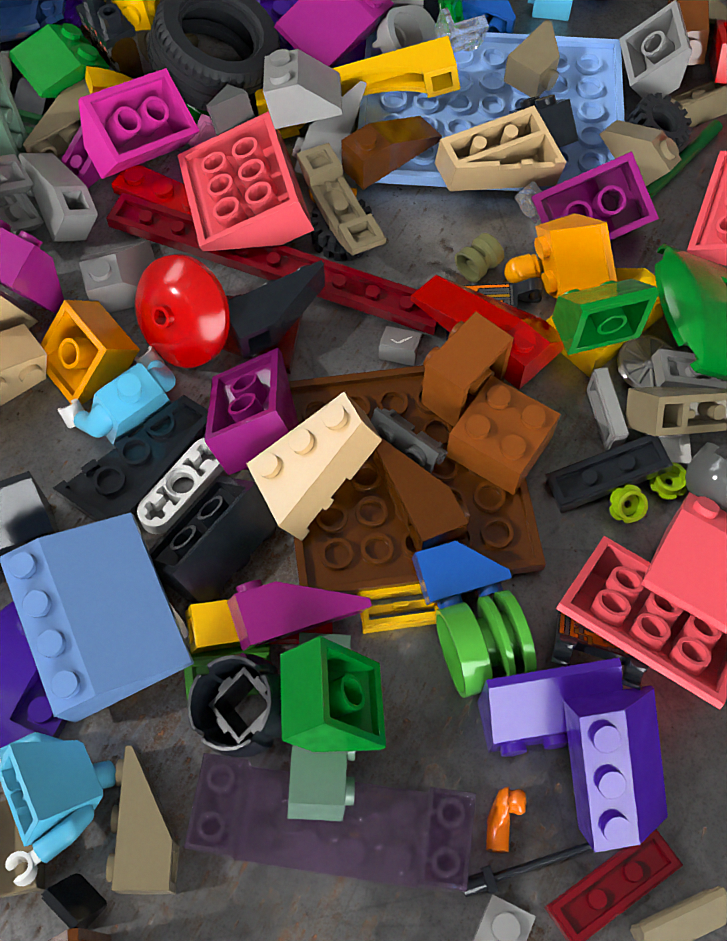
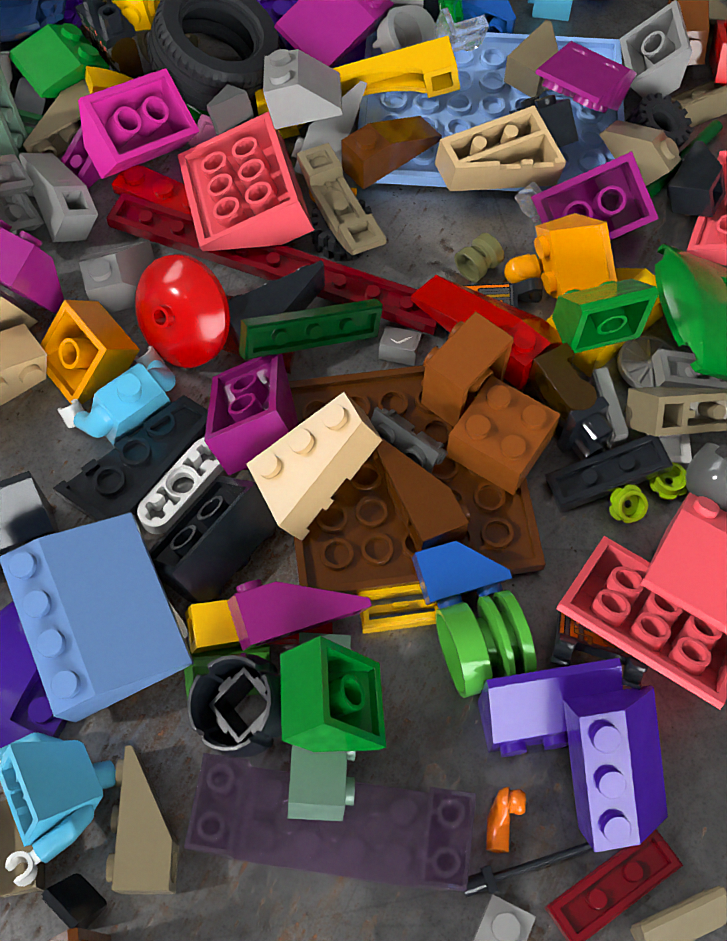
none -> dark green tile [239,299,383,360]
none -> dark brown hips [523,342,614,460]
none -> magenta slope [535,41,637,113]
none -> black slope [667,141,726,217]

